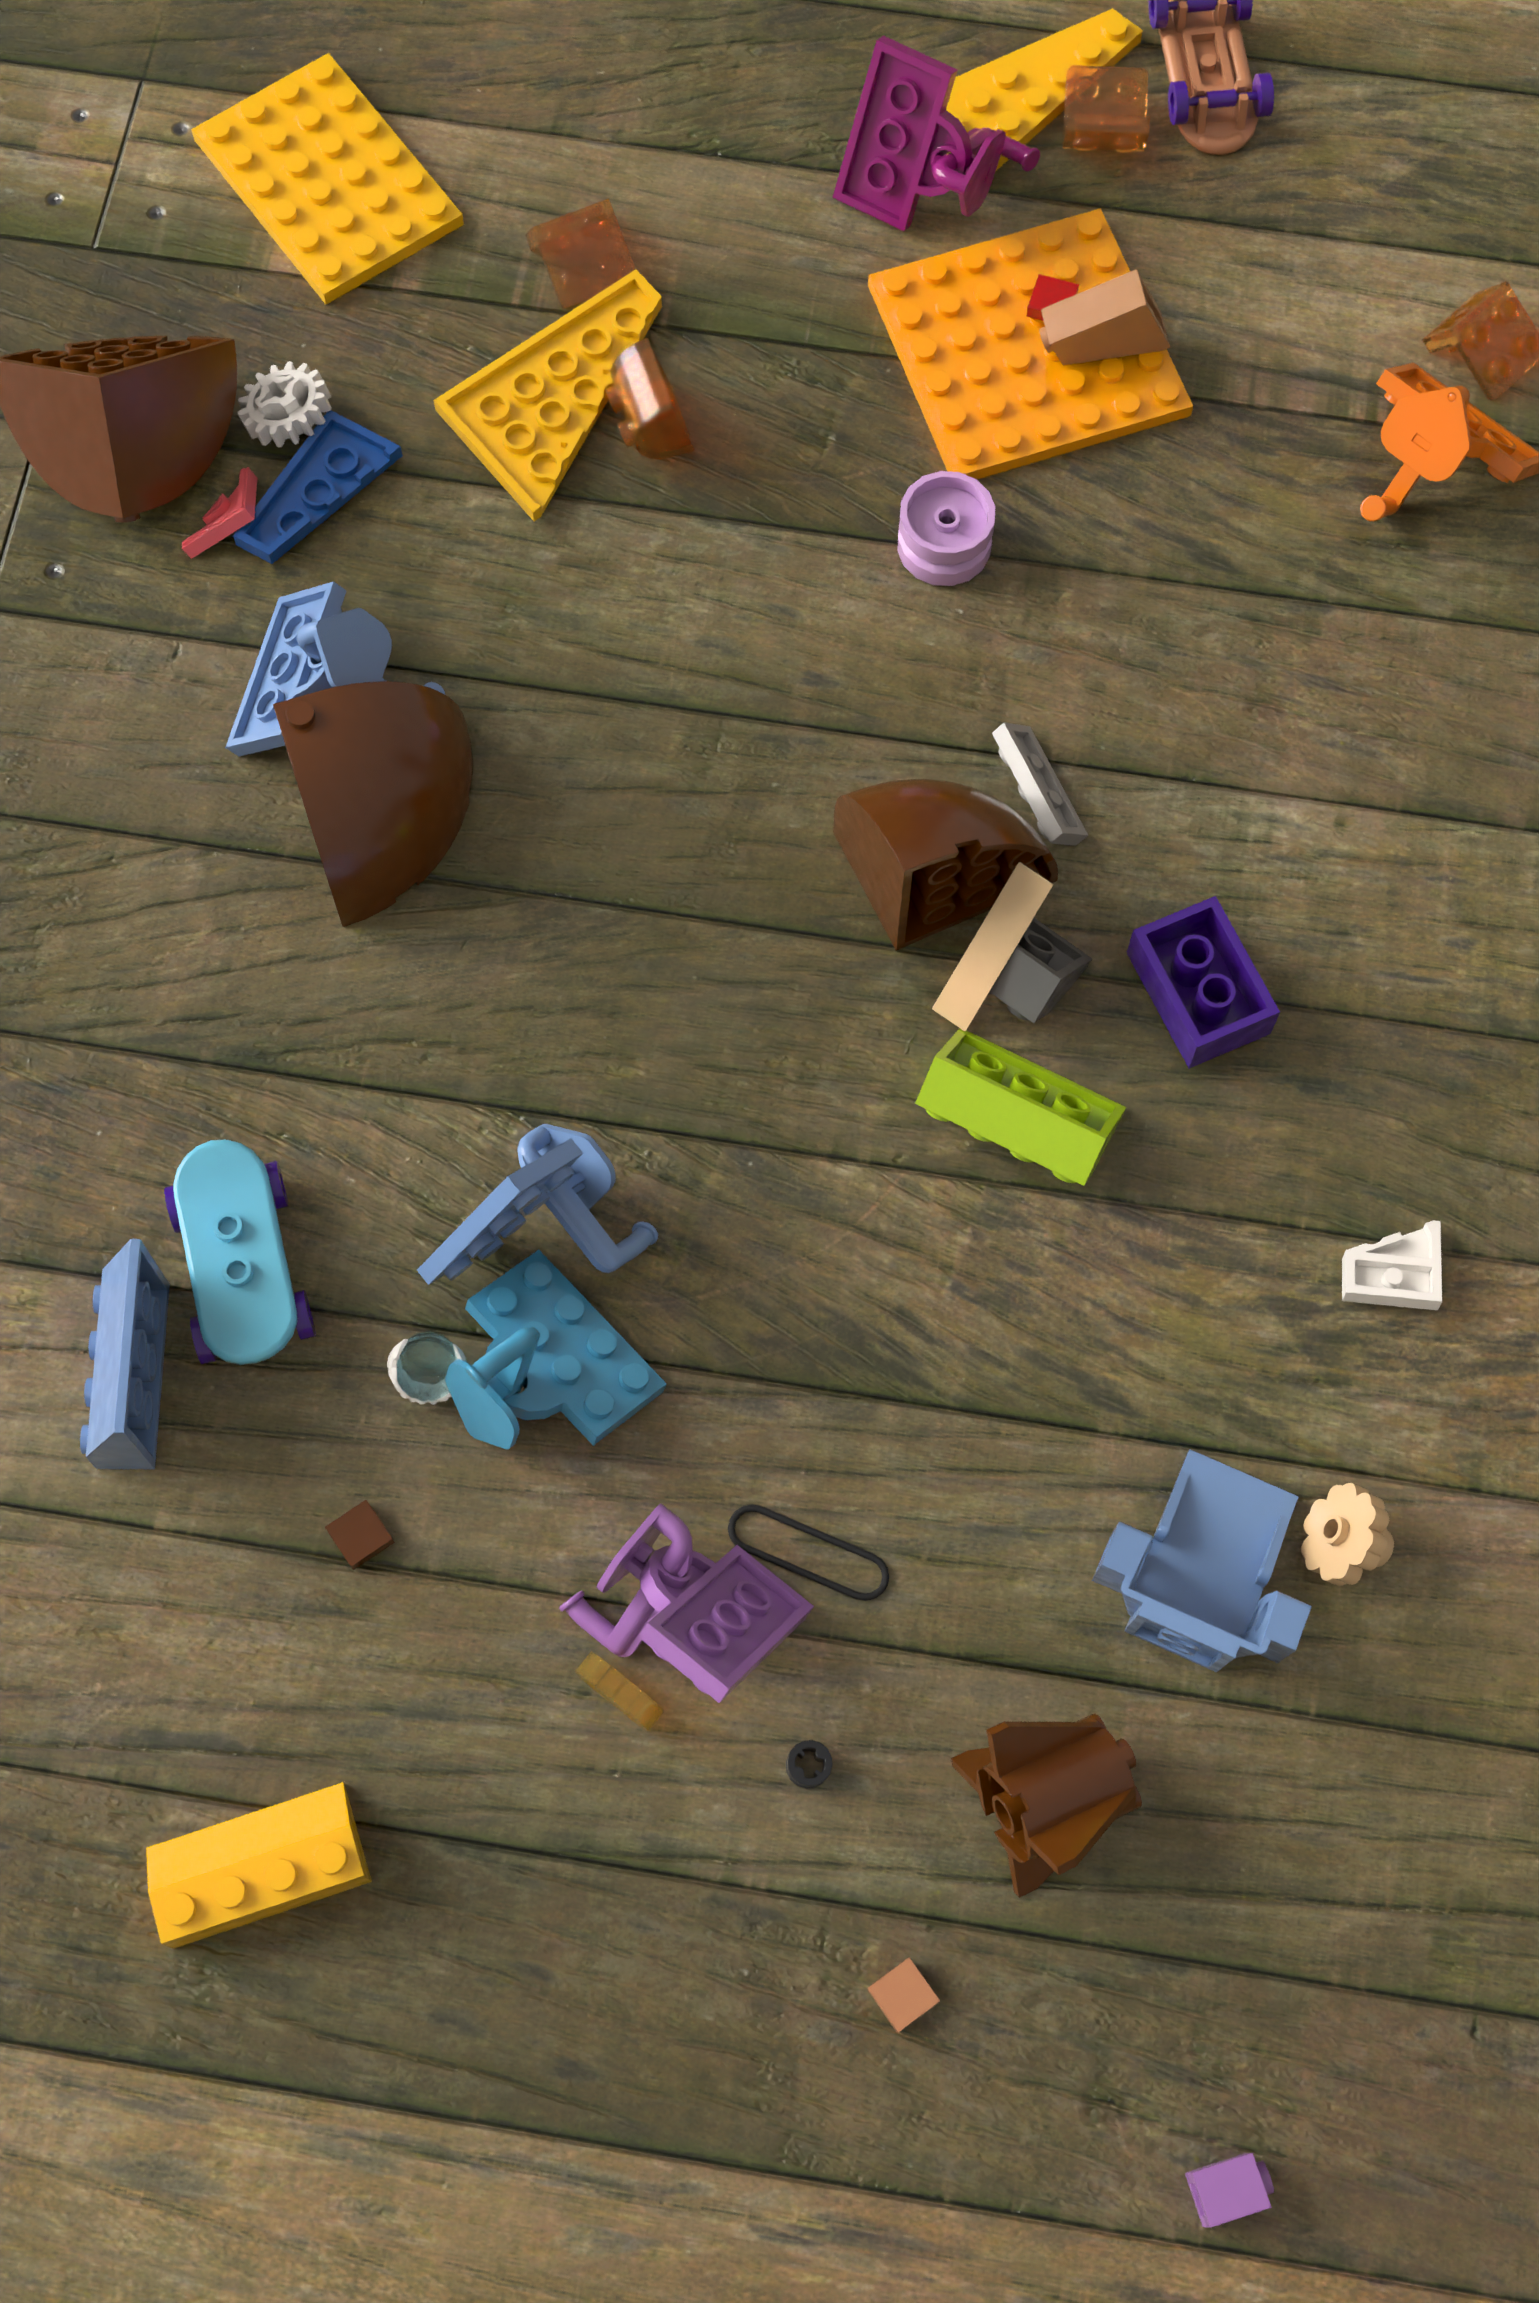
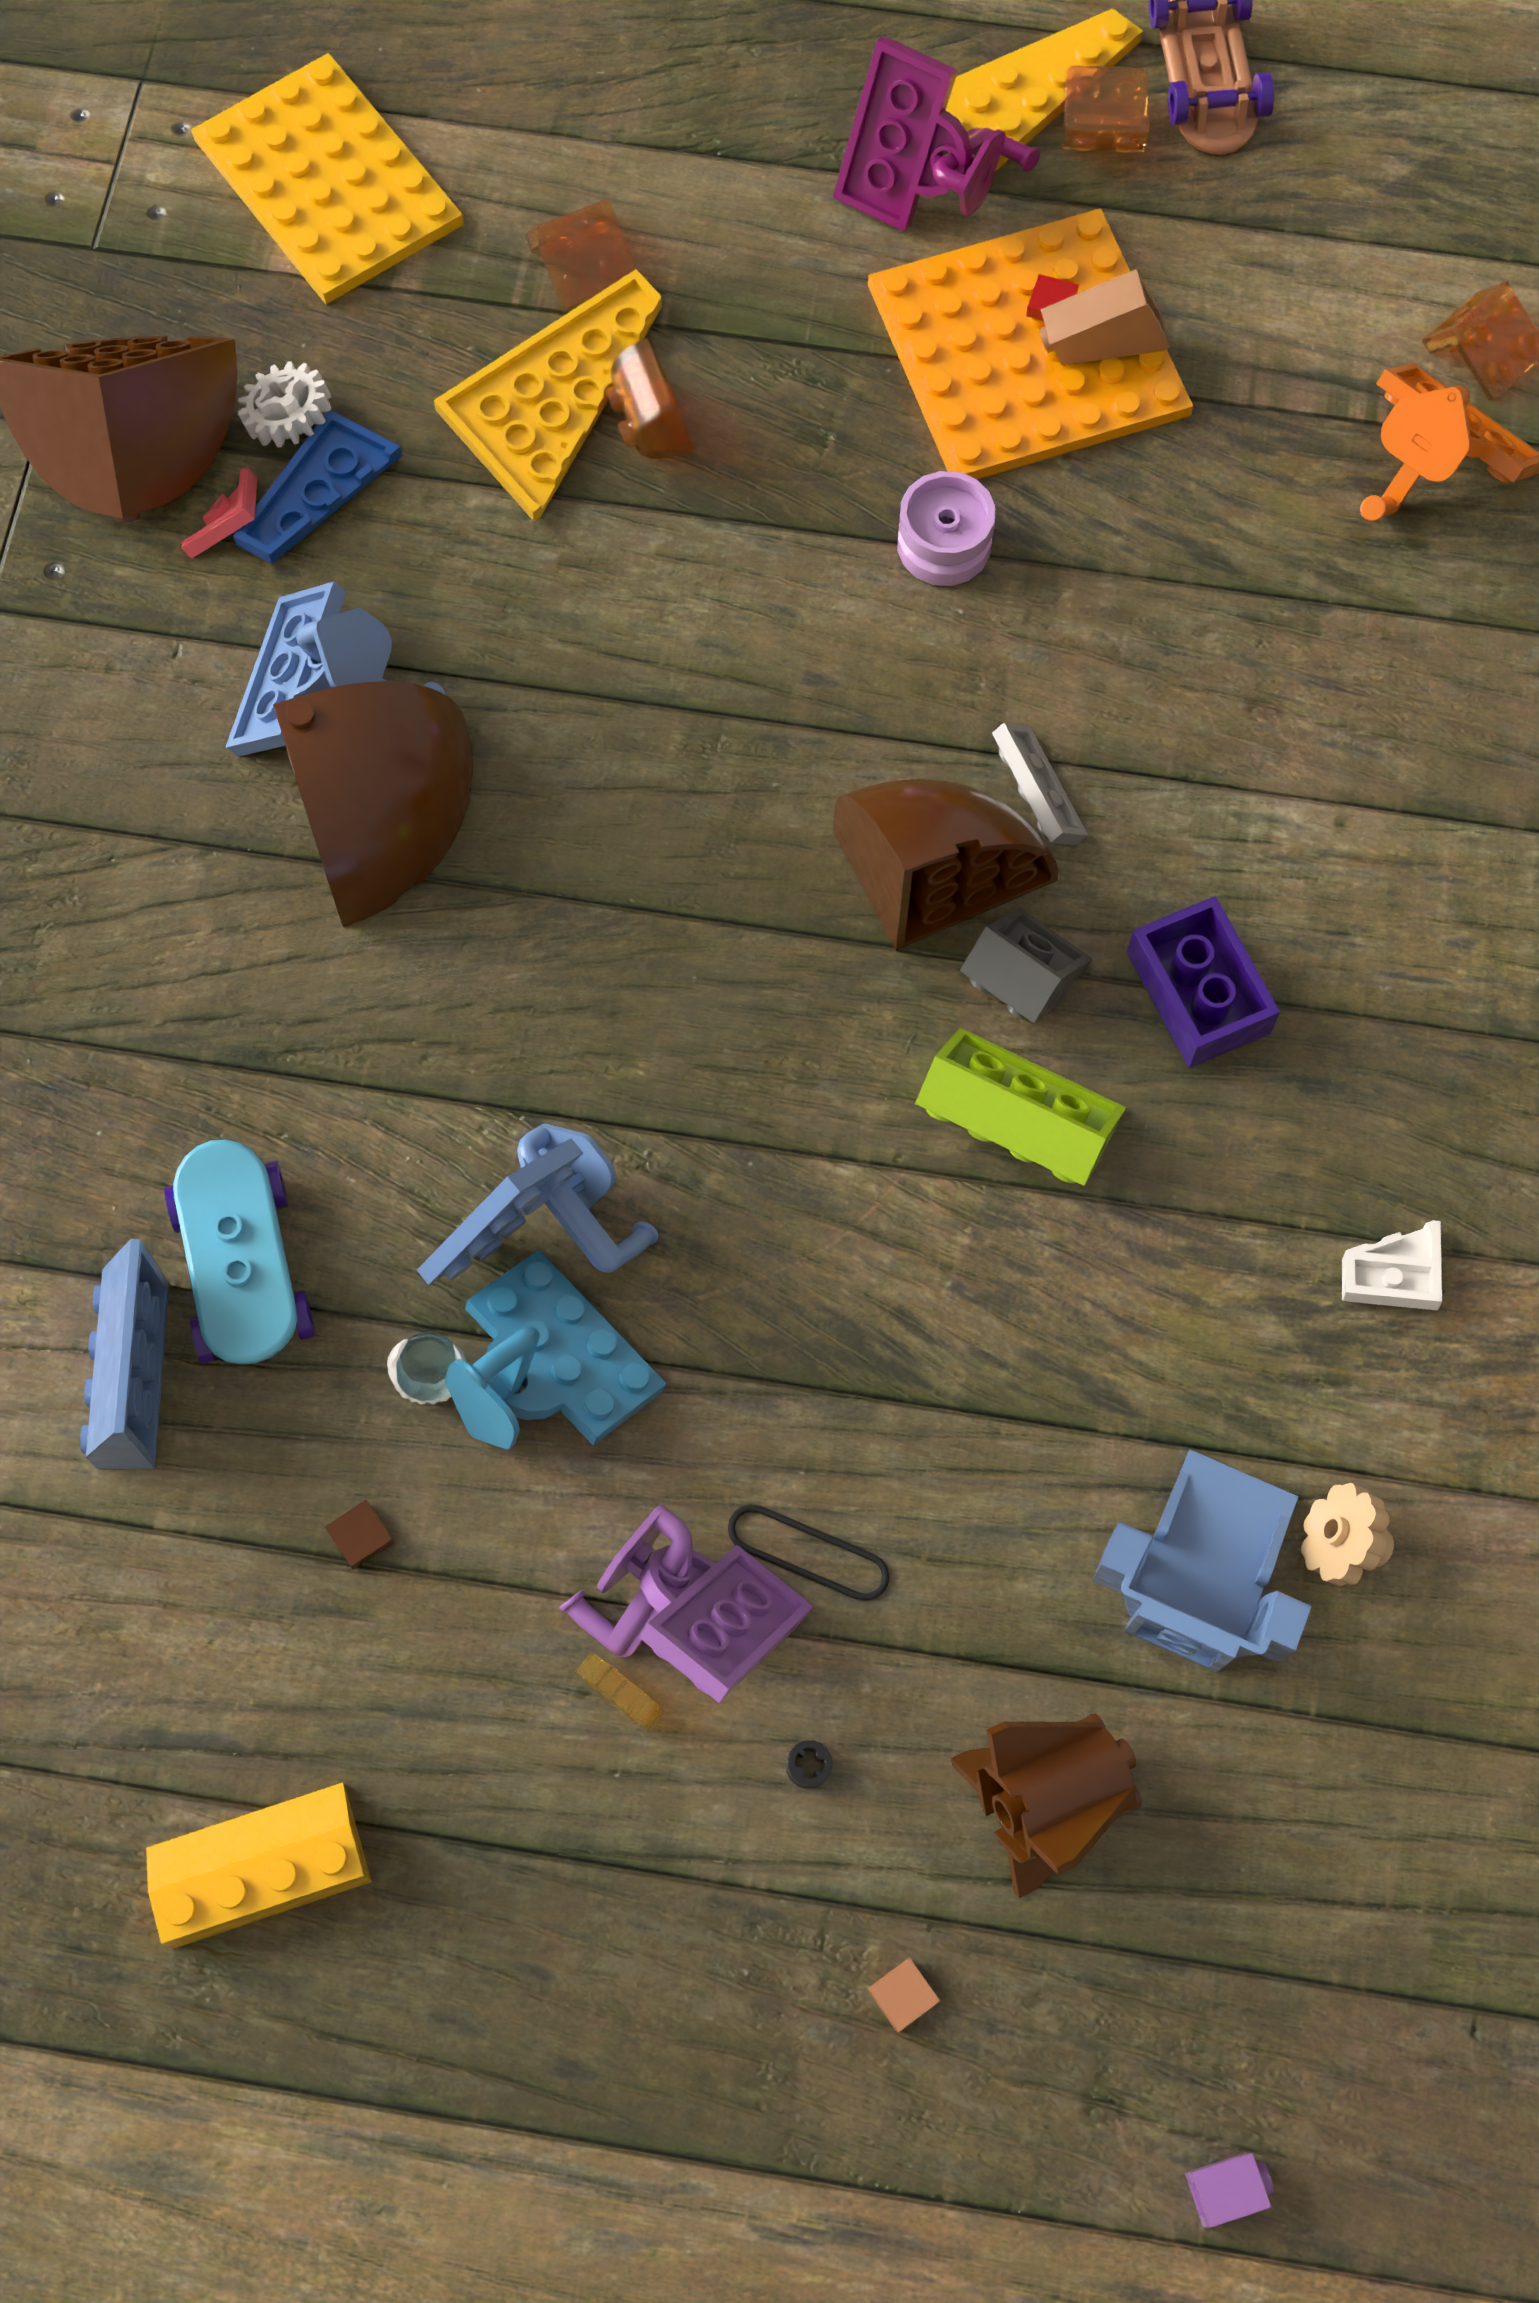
tan sticker [932,862,1054,1031] -> none

